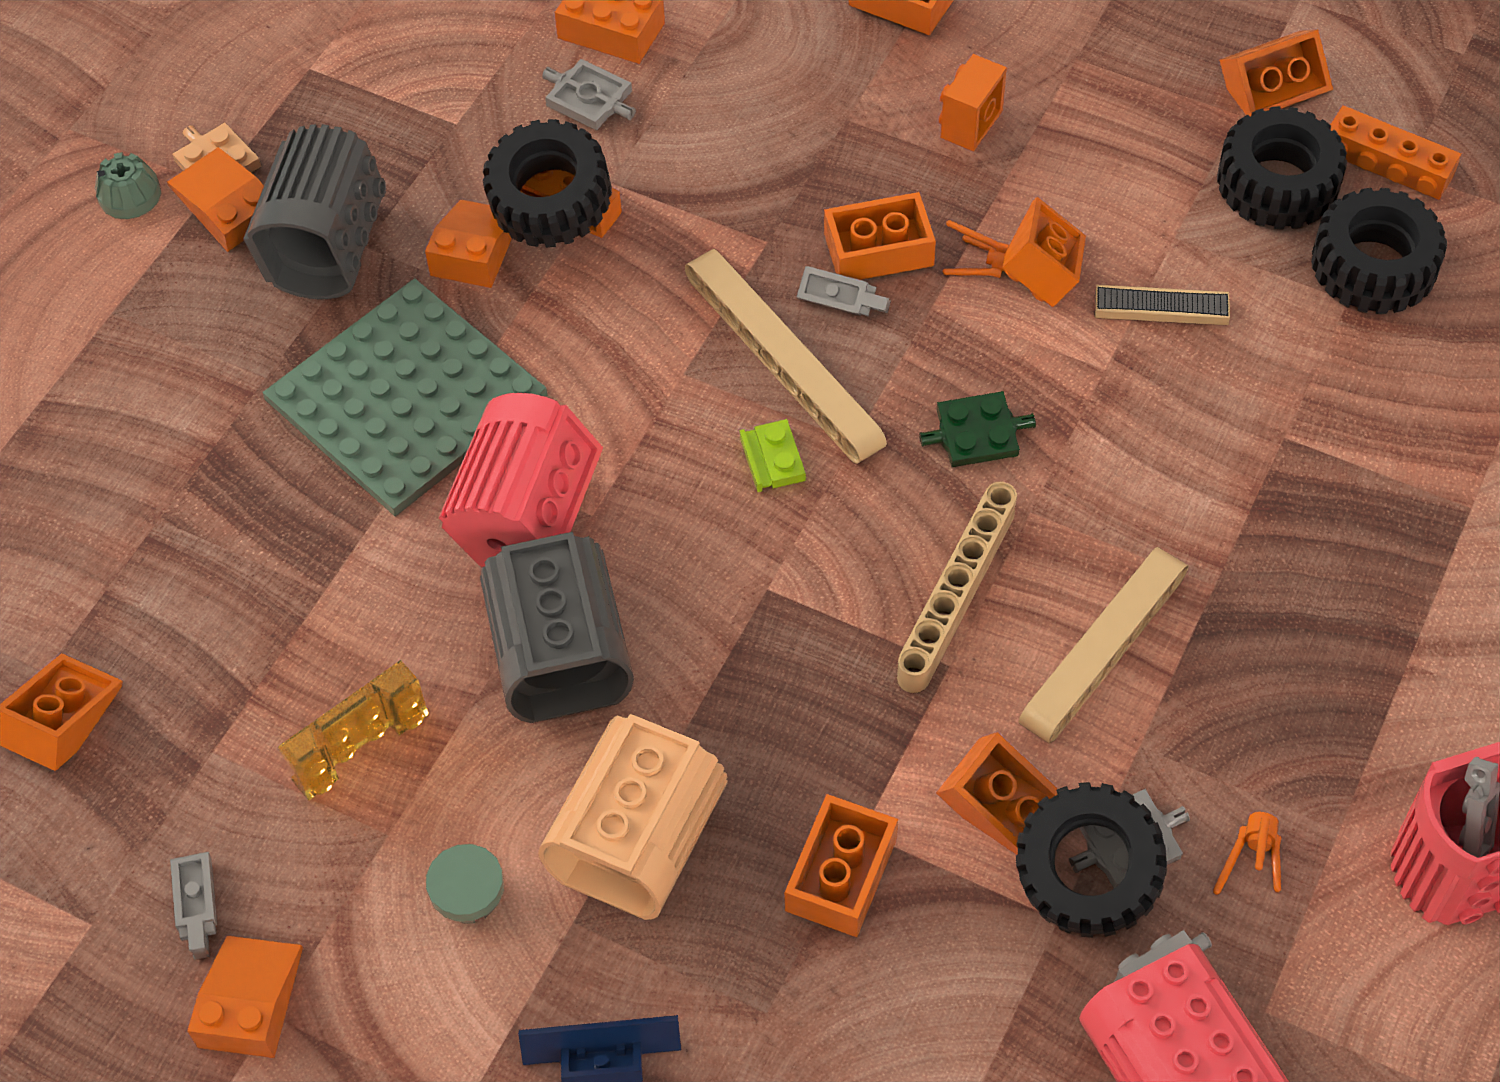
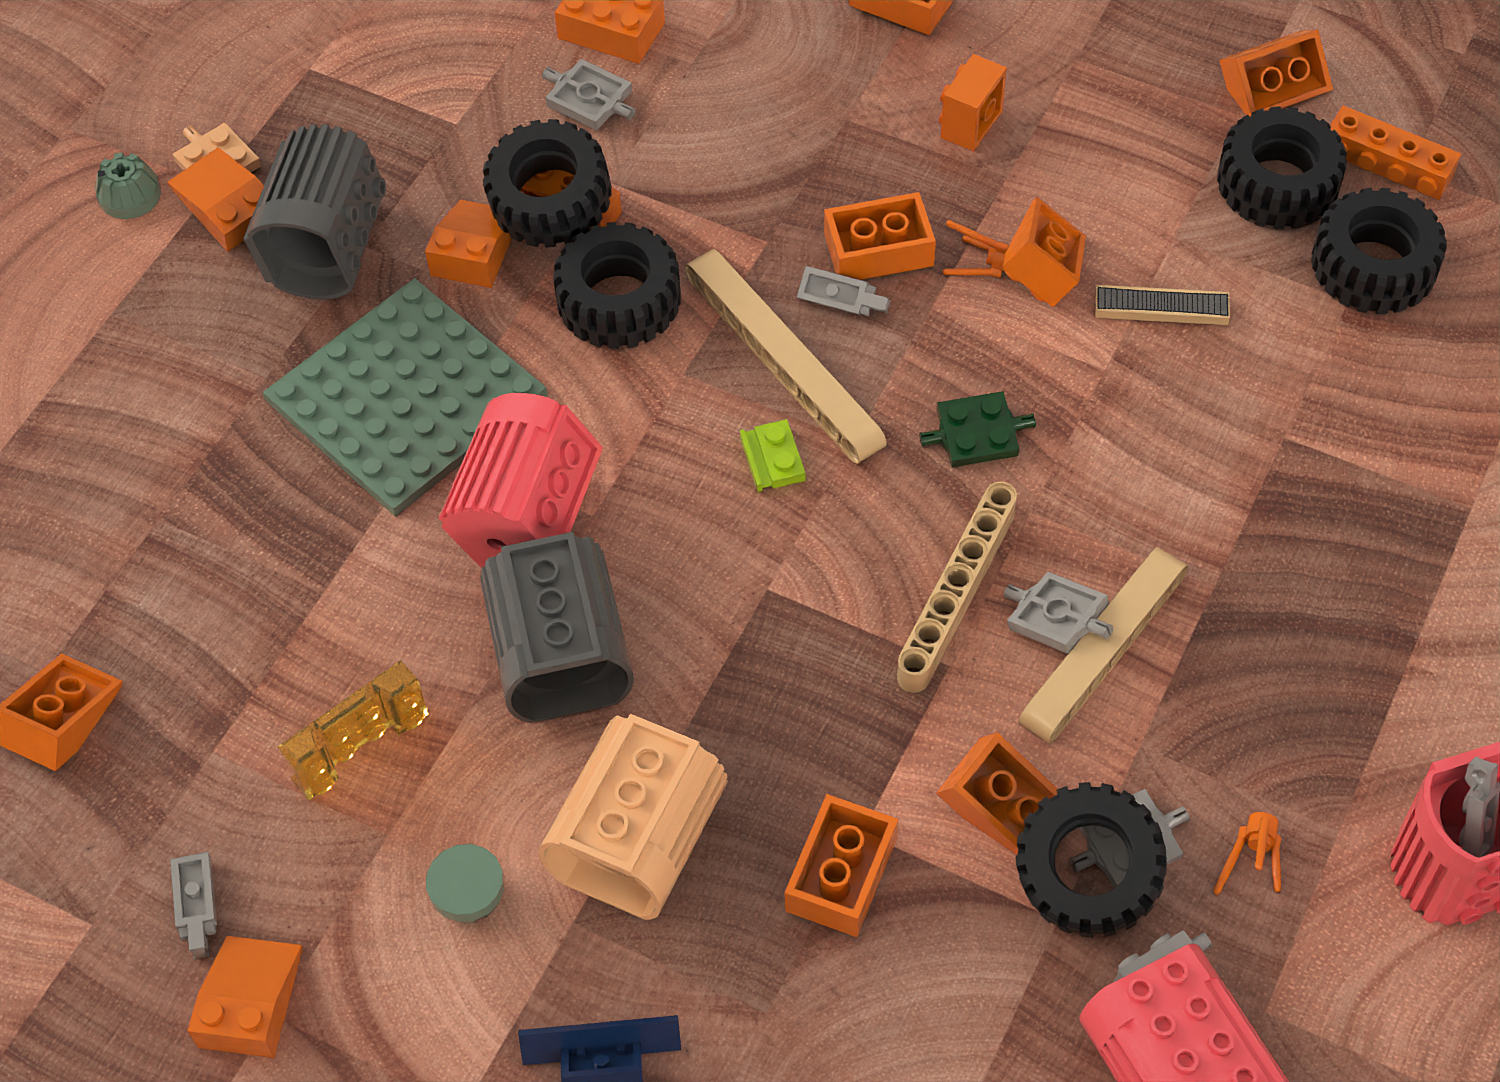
none -> black tyre [553,222,681,349]
none -> light grey plate [1004,572,1113,654]

